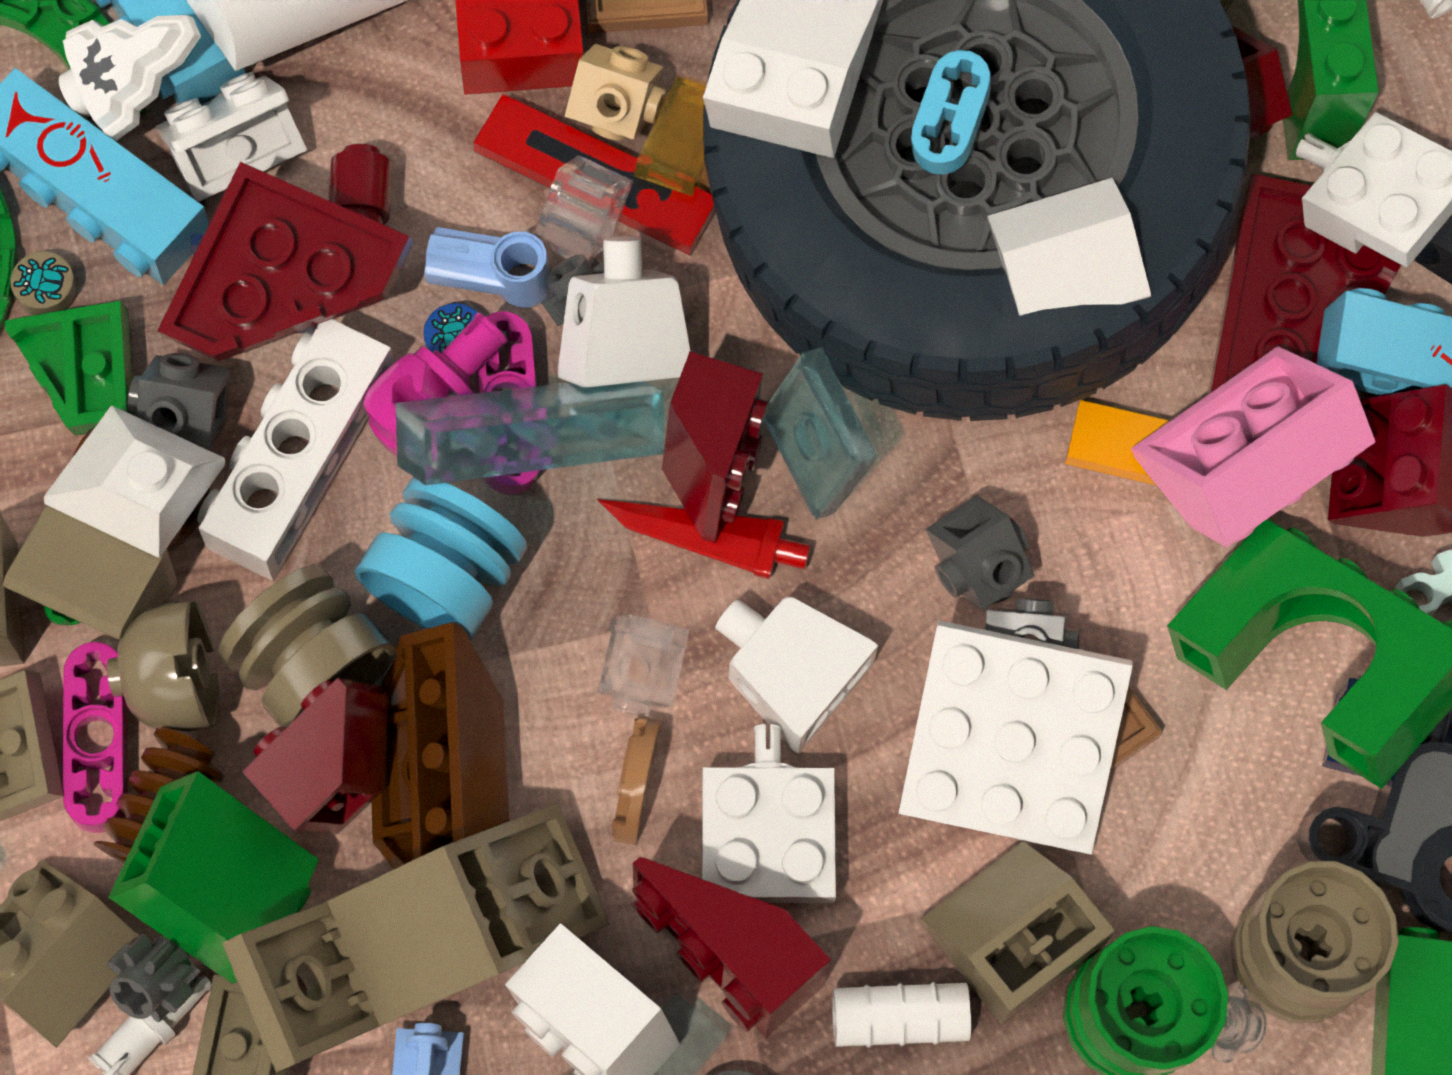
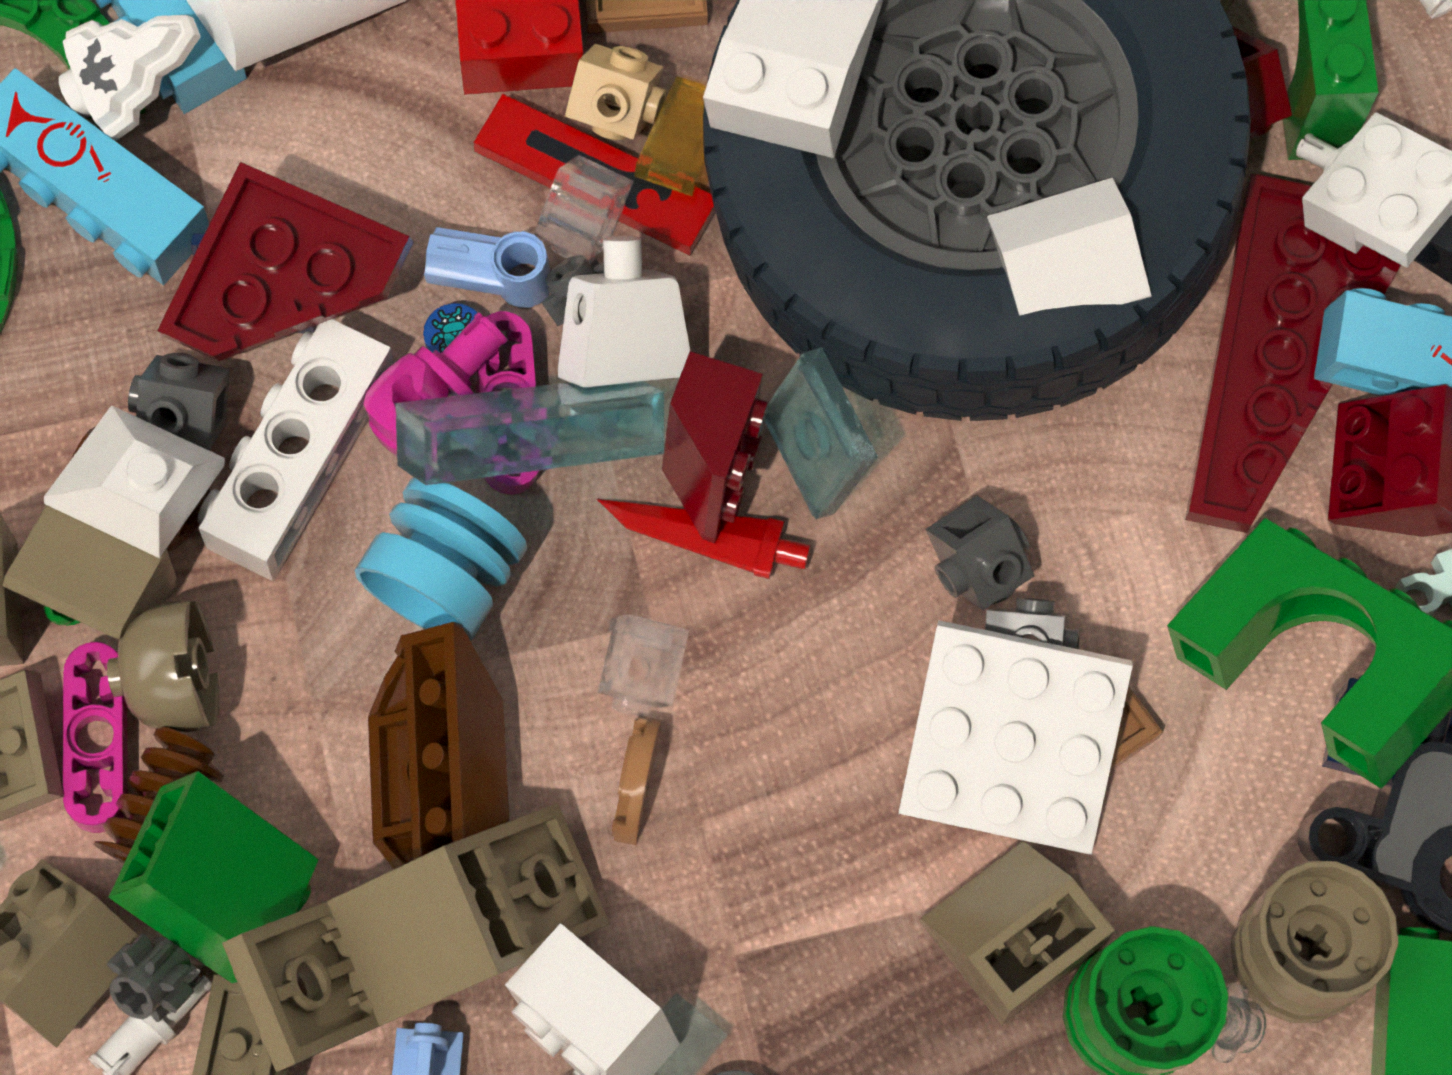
green wing [4,301,135,436] -> none
tile [10,251,77,315] -> none
white bracket [155,72,307,202] -> none
dark tan wheel [217,564,395,728] -> none
dark red slope [242,678,389,834] -> none
dark red brick [328,144,392,225] -> none
dark red slope [632,856,831,1038] -> none
white plate [702,724,836,903] -> none
white torso [715,596,878,754] -> none
white axle [832,982,971,1048] -> none
medium azure beam [911,50,991,175] -> none
light orange tile [1065,400,1170,486] -> none
bright pink slope [1131,346,1376,548] -> none

